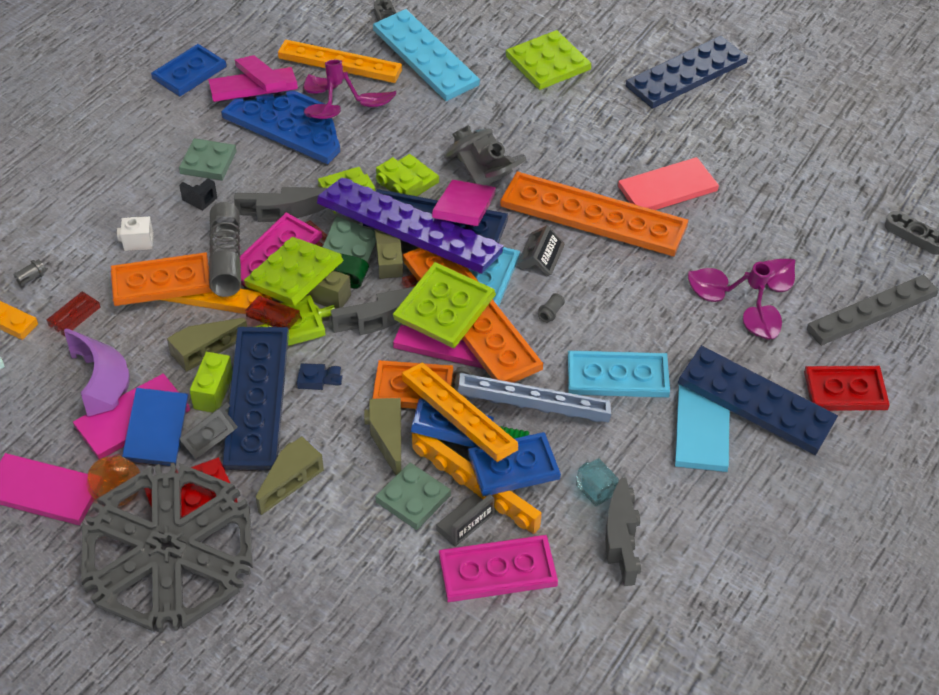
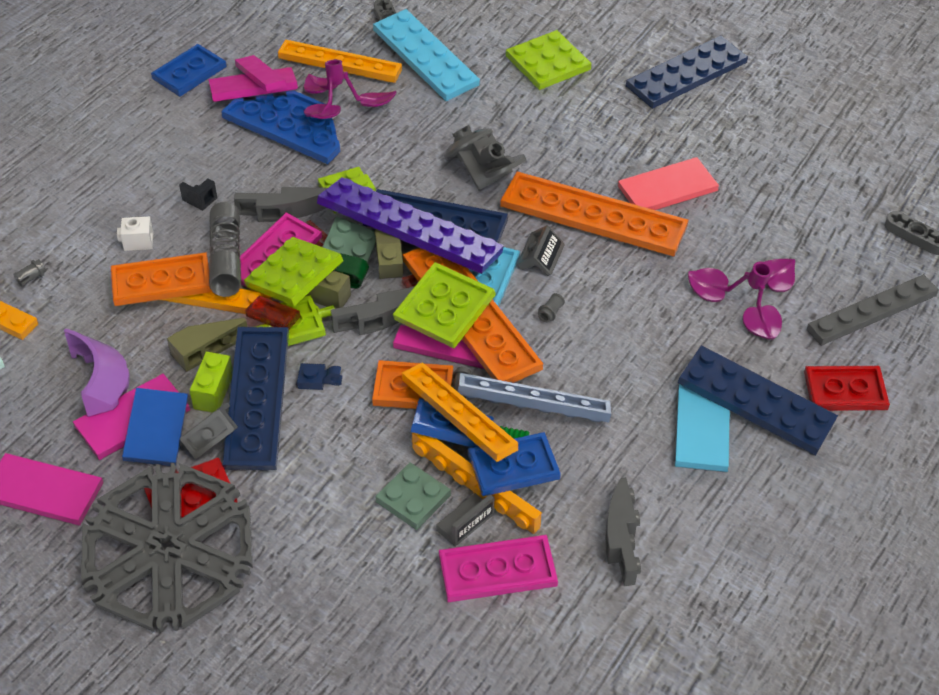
clear red tile [46,291,101,336] -> none
clear orange tile [86,454,140,506] -> none
sand green plate [179,138,237,181] -> none
olive slope [256,436,324,515] -> none
olive slope [364,398,402,475] -> none
lime plate [376,154,439,196] -> none
dark pink tile [432,179,496,226] -> none
medium azure tile [568,351,670,398] -> none
clear light blue brick [576,458,619,507] -> none

